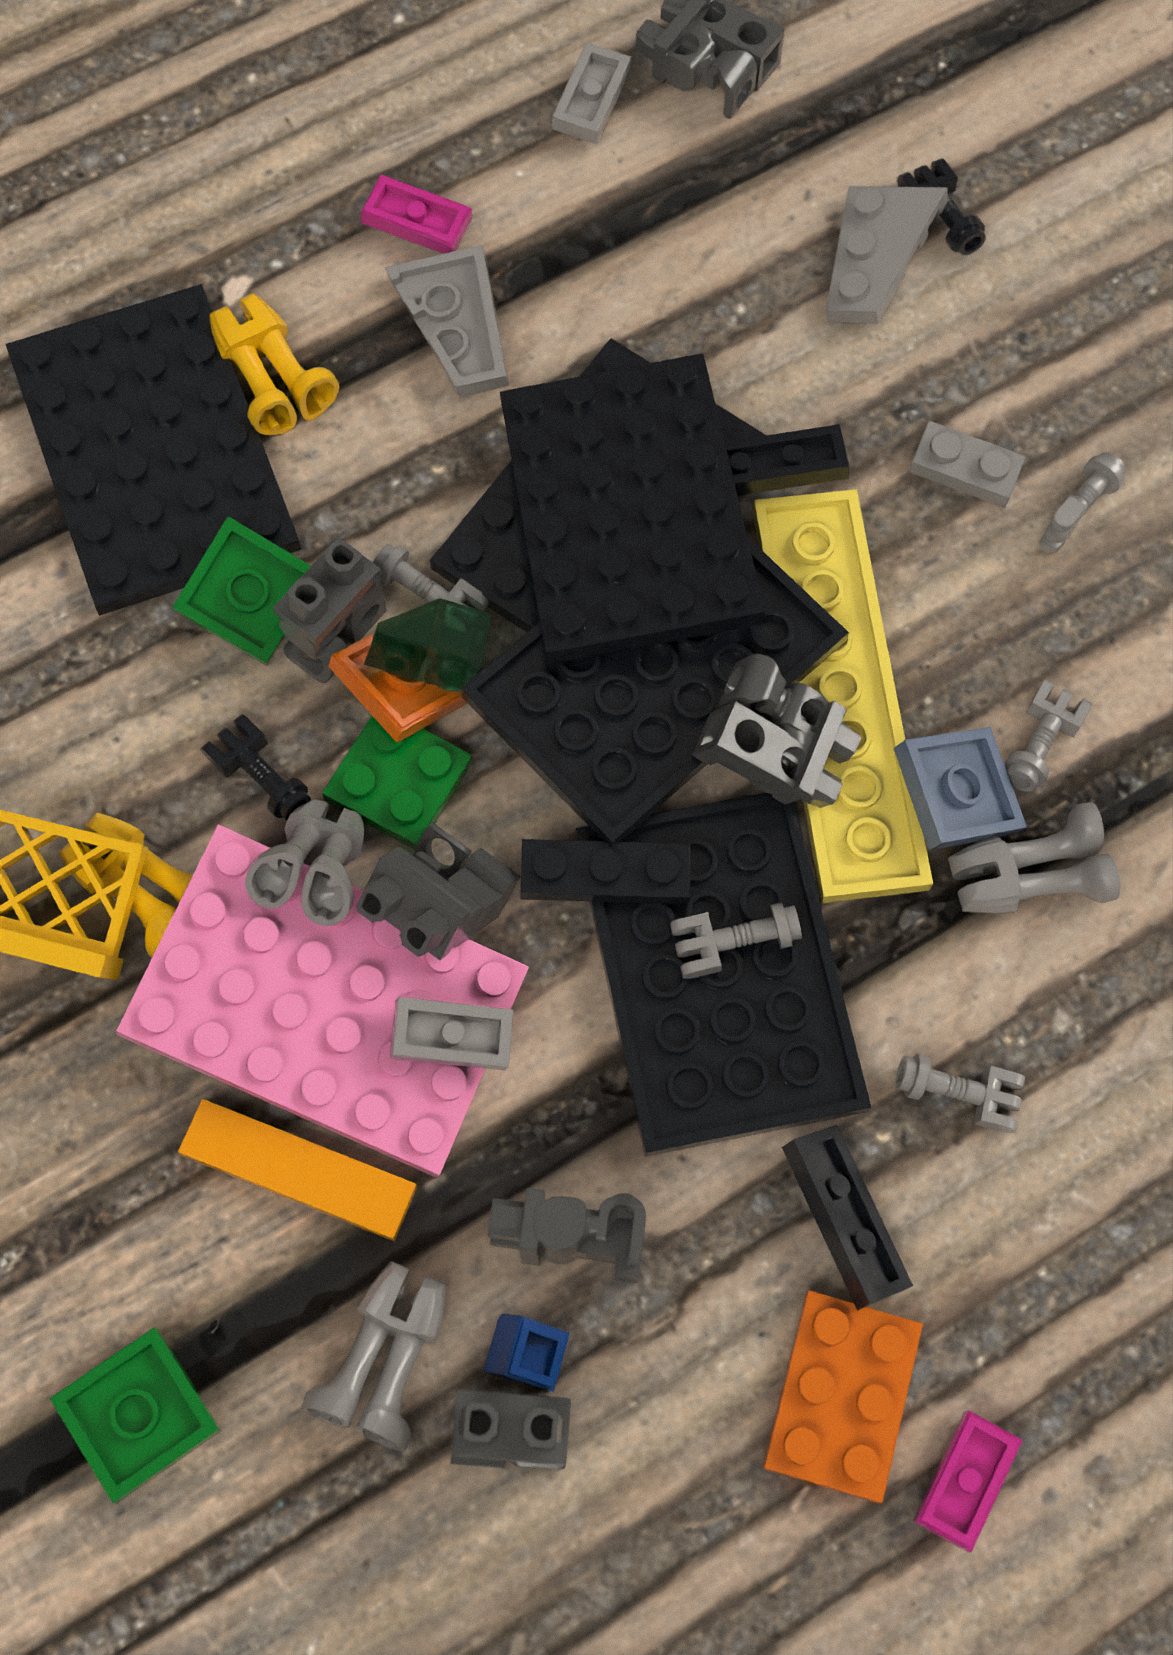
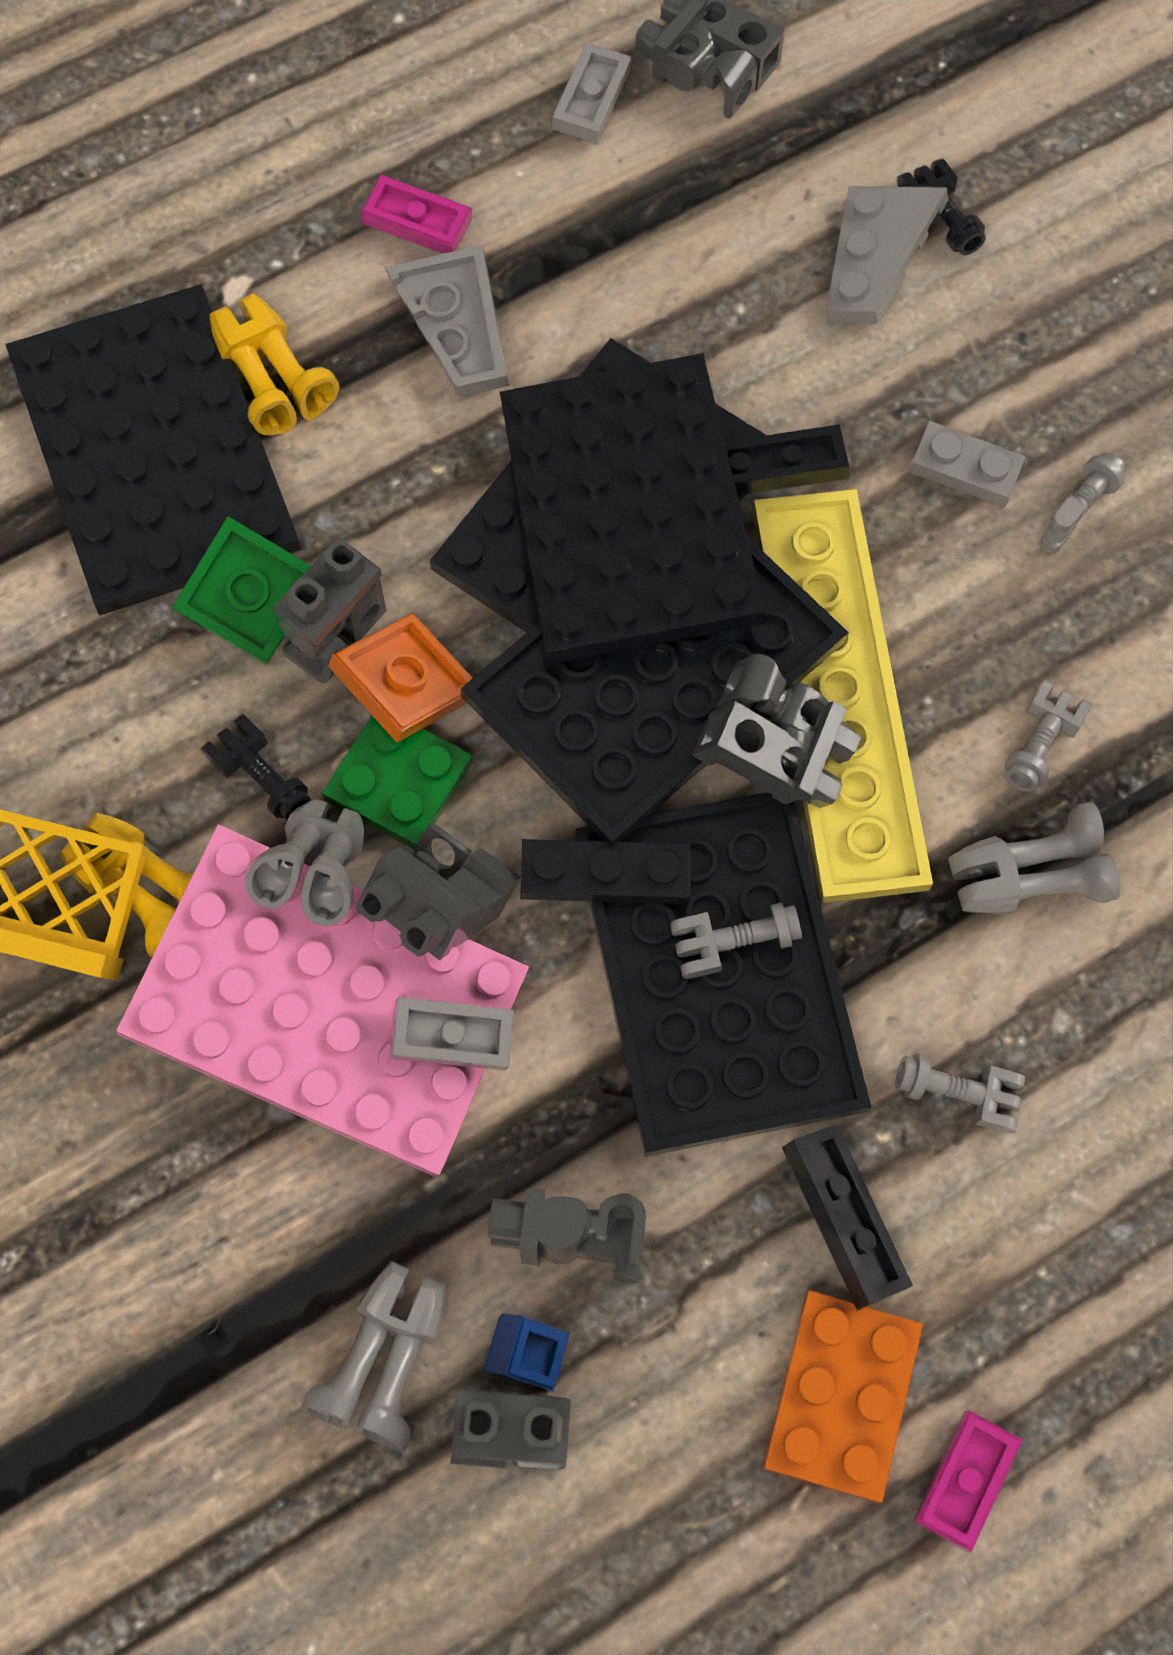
green plate [49,1327,222,1504] -> none
light orange tile [178,1099,417,1242] -> none
clear green slope [364,598,492,693] -> none
light grey hinge [373,544,489,643] -> none
sand blue plate [893,727,1027,850] -> none

